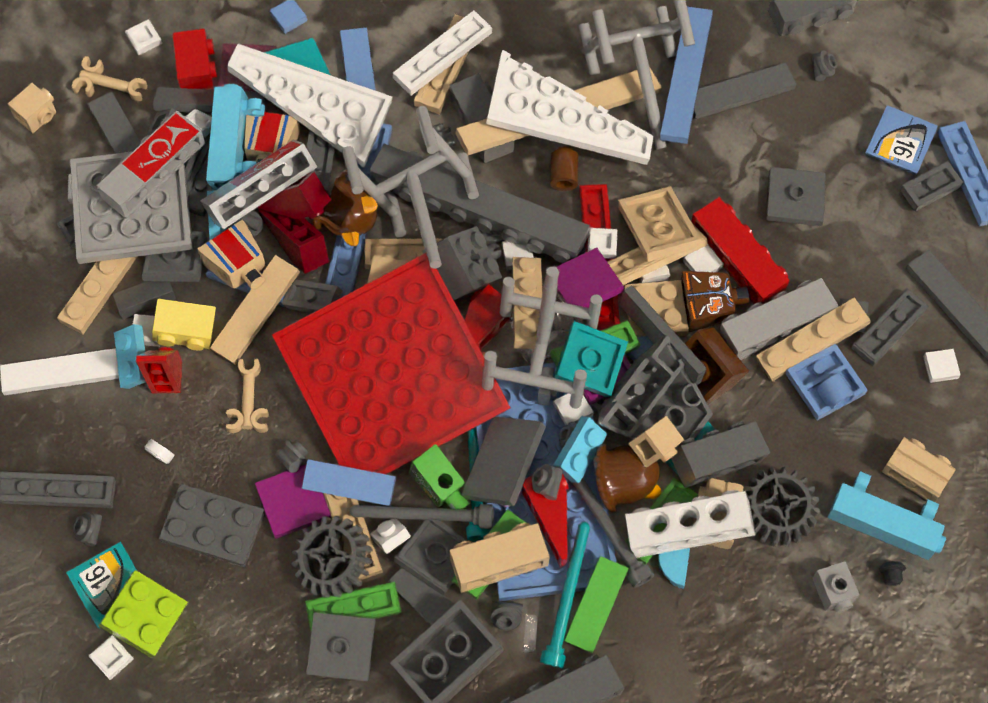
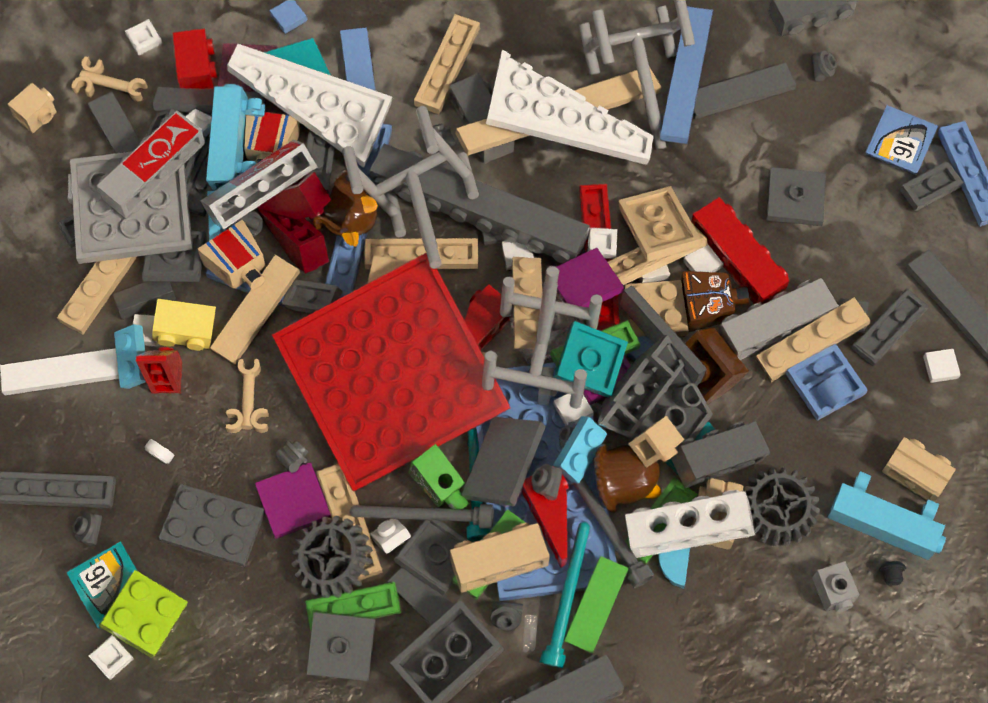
medium blue tile [302,459,396,506] -> none
white plate [393,10,492,96] -> none
dark grey brick [422,226,502,300] -> none
reddish brown brick [550,146,578,191] -> none

